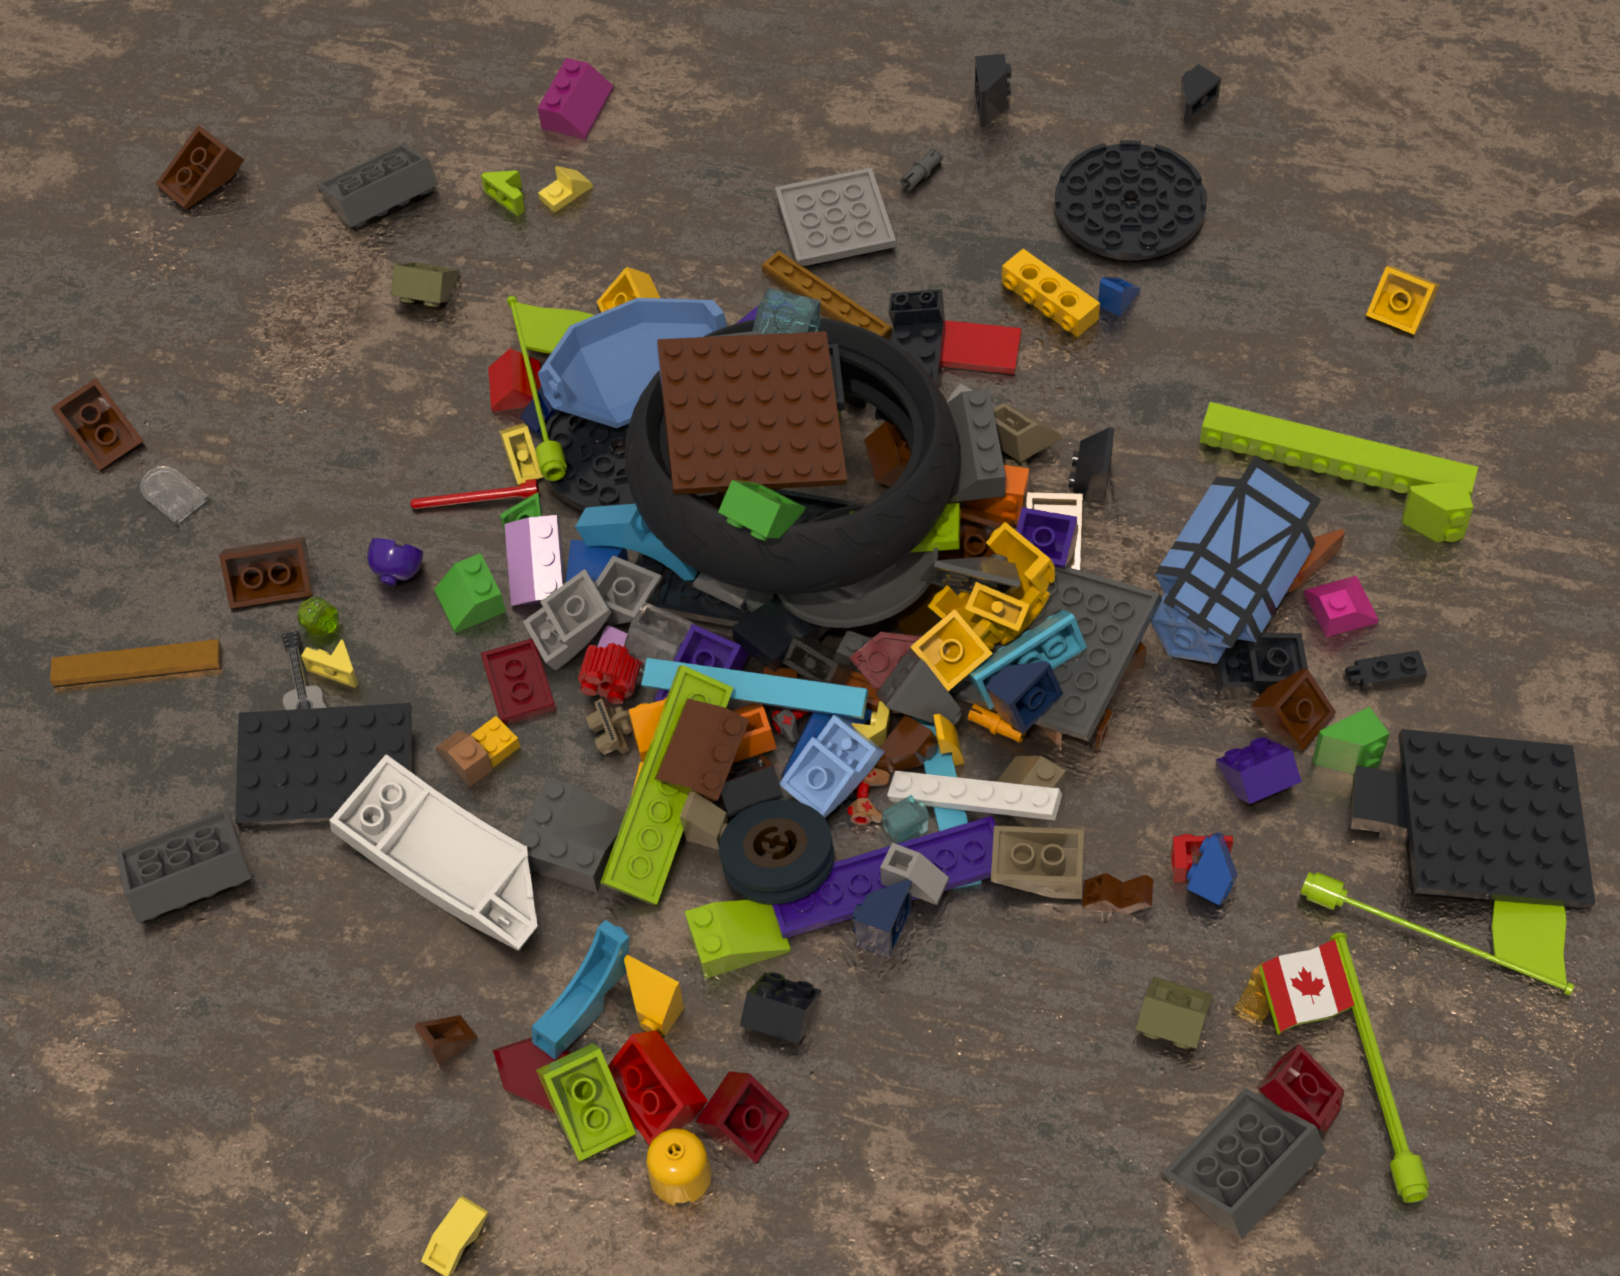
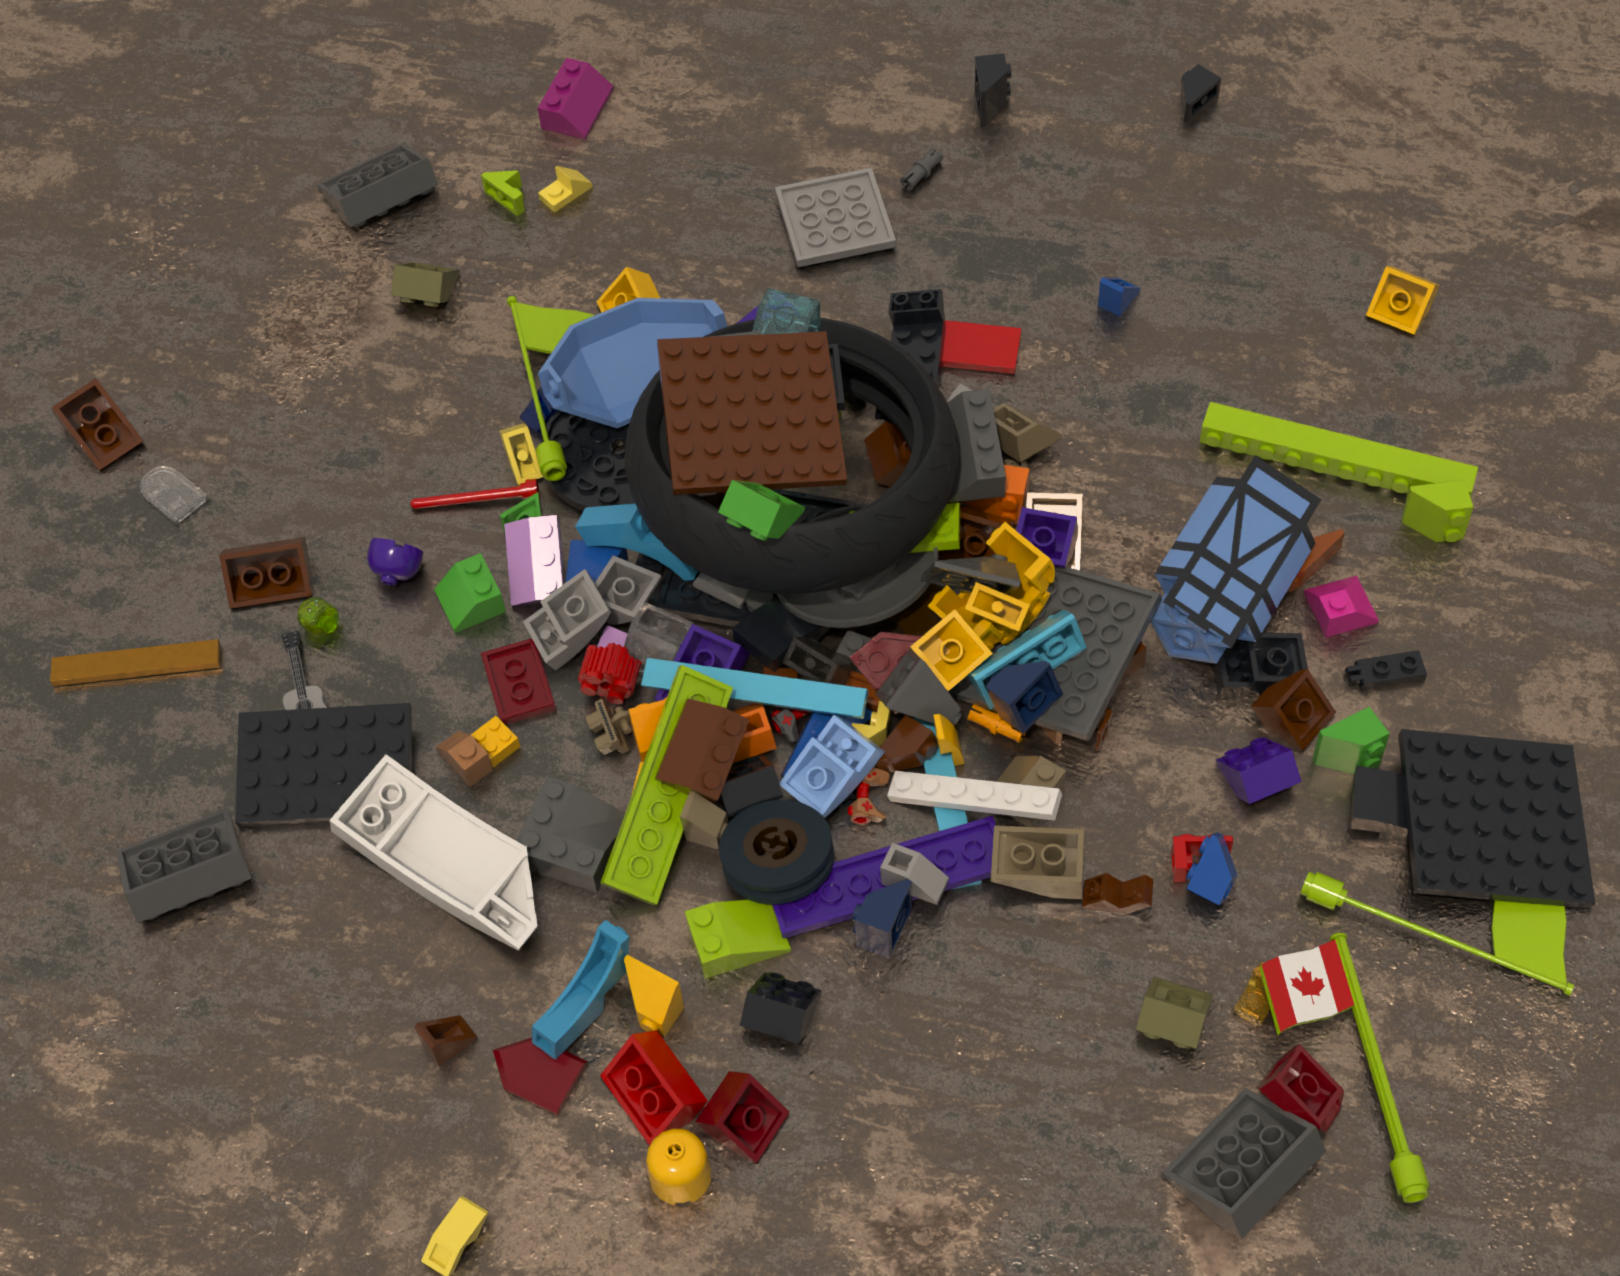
reddish brown slope [156,125,244,209] -> none
light yellow slope [301,639,358,688] -> none
red slope [488,348,544,412] -> none
lime slope [536,1043,636,1162] -> none
pearl gold tile [761,250,892,338] -> none
clear light blue brick [882,795,929,844] -> none
yellow brick [1002,249,1100,337] -> none
black plate [1055,140,1207,260] -> none
black slope [1068,427,1114,504] -> none

